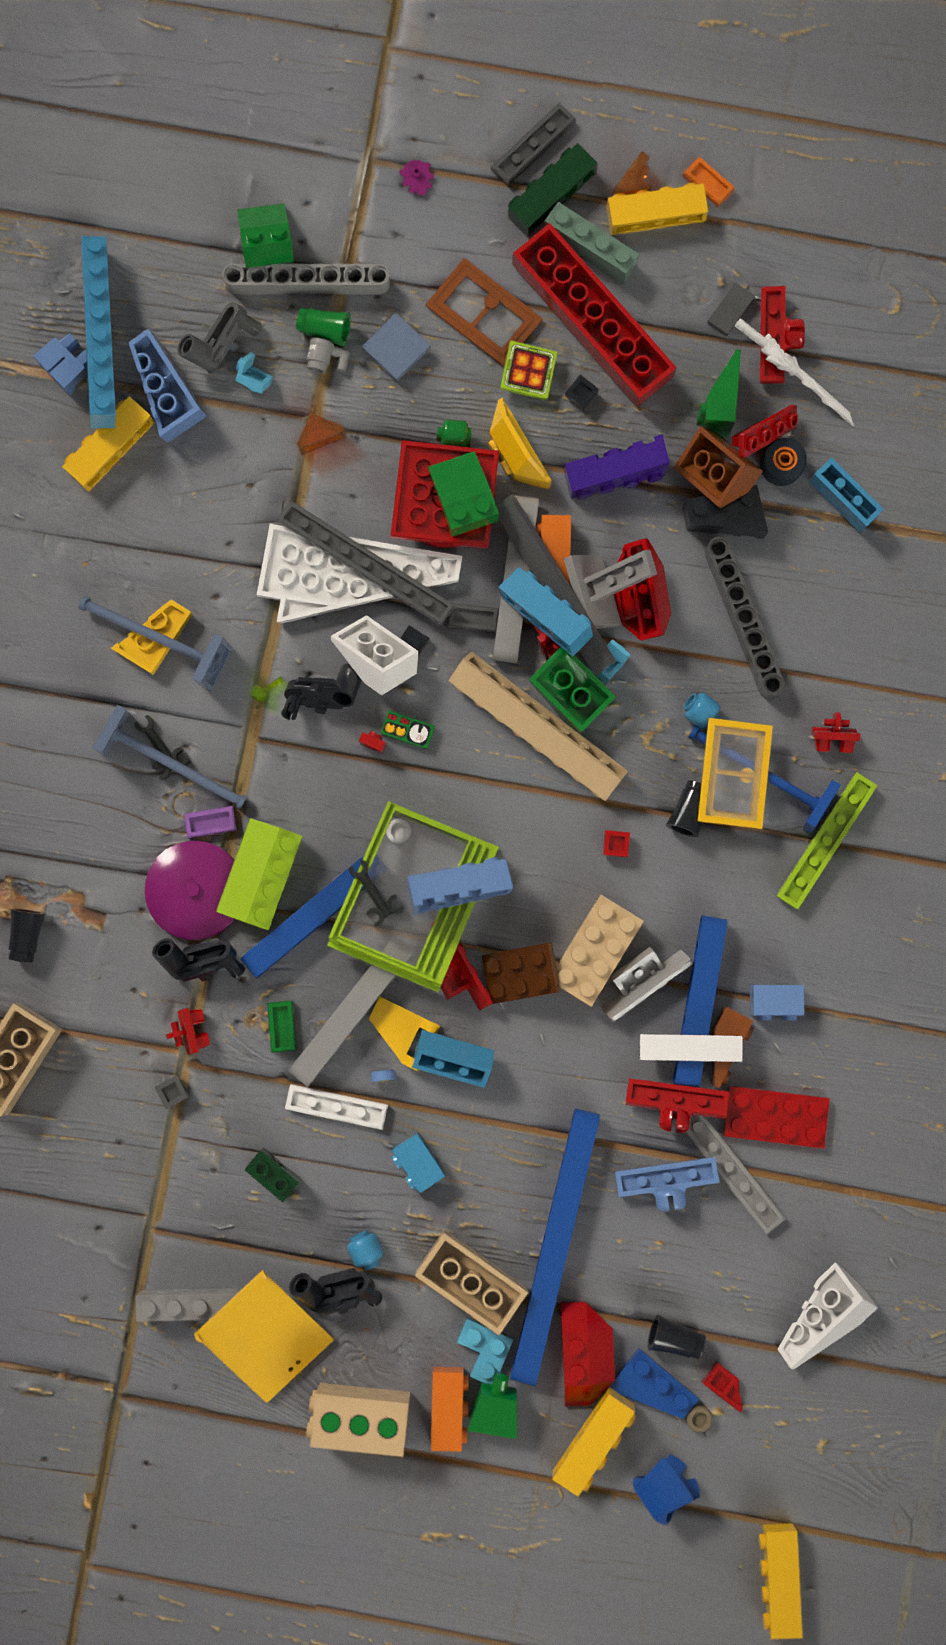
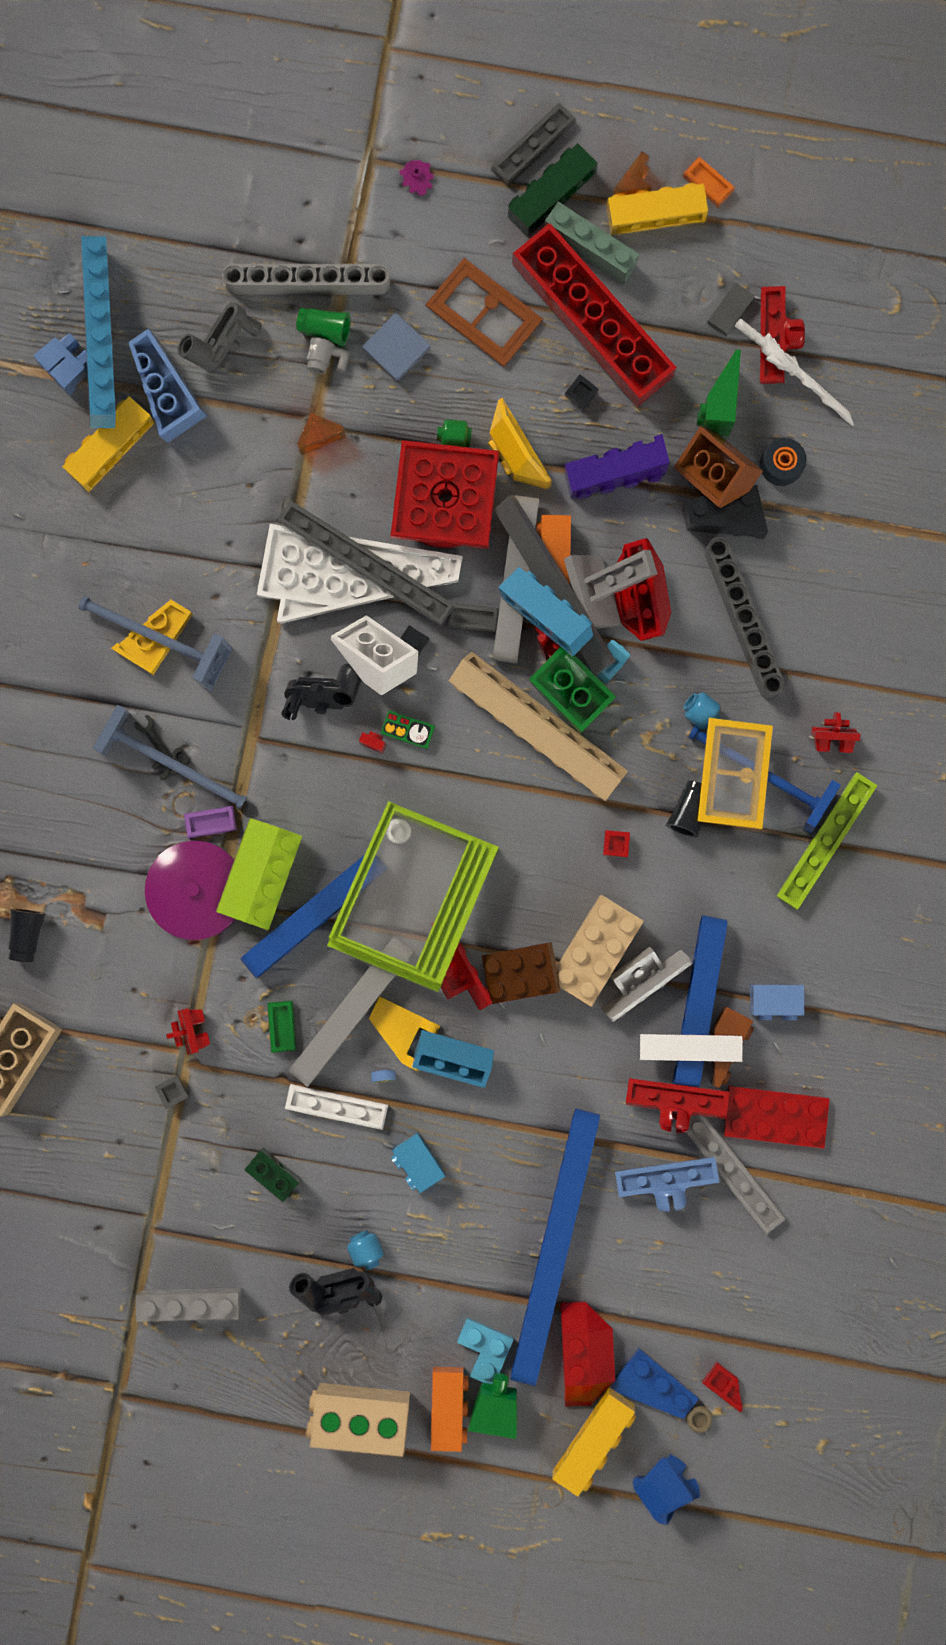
black piece [152,938,245,982] -> none
yellow door [194,1270,334,1403] -> none
medium azure bracket [235,352,273,394] -> none
green slope [237,203,294,268] -> none
clear neon green hand [251,676,284,702] -> none
pearl dark grey bar [349,859,405,928] -> none
medium blue wedge [406,857,513,915] -> none
tan brick [415,1229,528,1335] -> none
green slope [428,451,499,537] -> none
tile [499,340,557,401] -> none
black plant [647,1315,706,1359] -> none
red bracket [732,404,798,458] -> none
yellow brick [759,1524,803,1639] -> none
white wedge [778,1262,878,1370] -> none
dark azure brick [809,457,884,534] -> none

